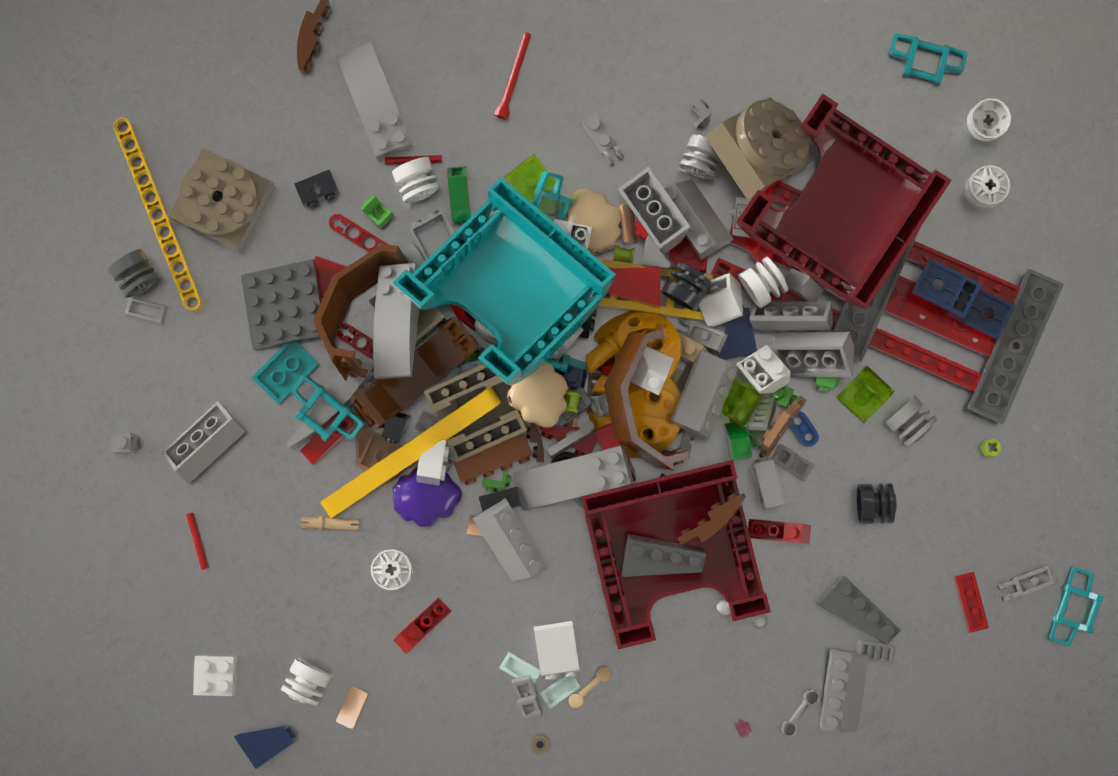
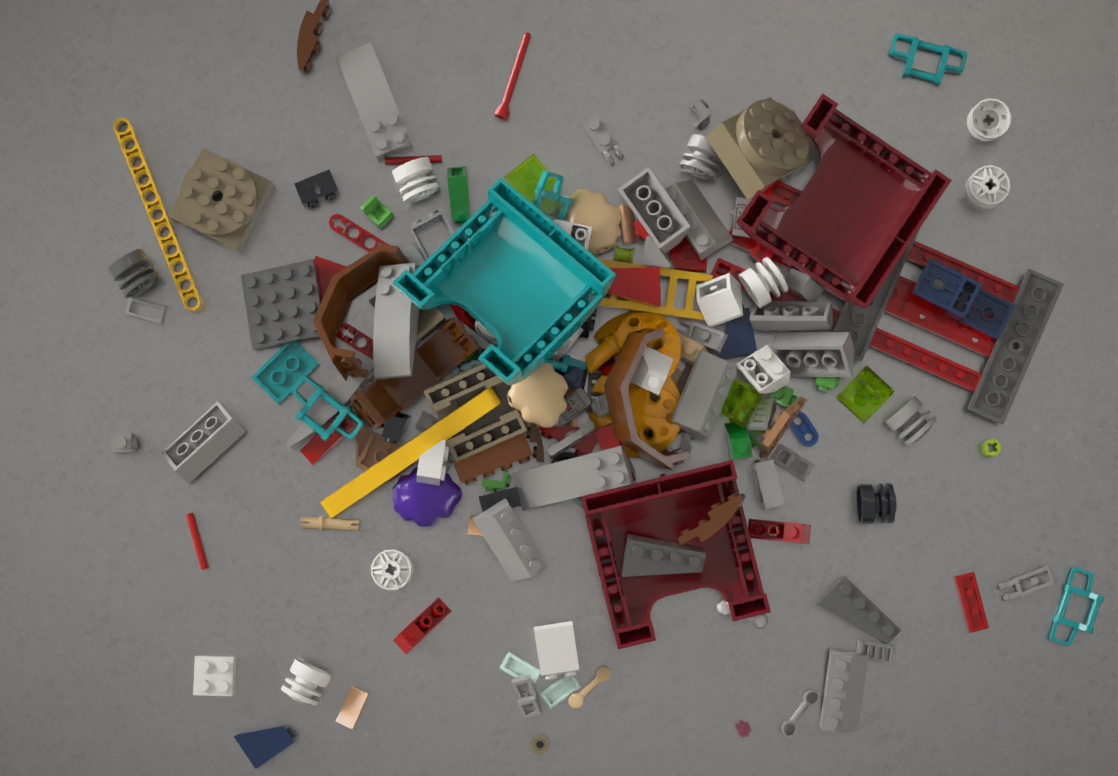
lime bush [565,391,582,413] -> none
black wheel [661,262,712,311] -> none

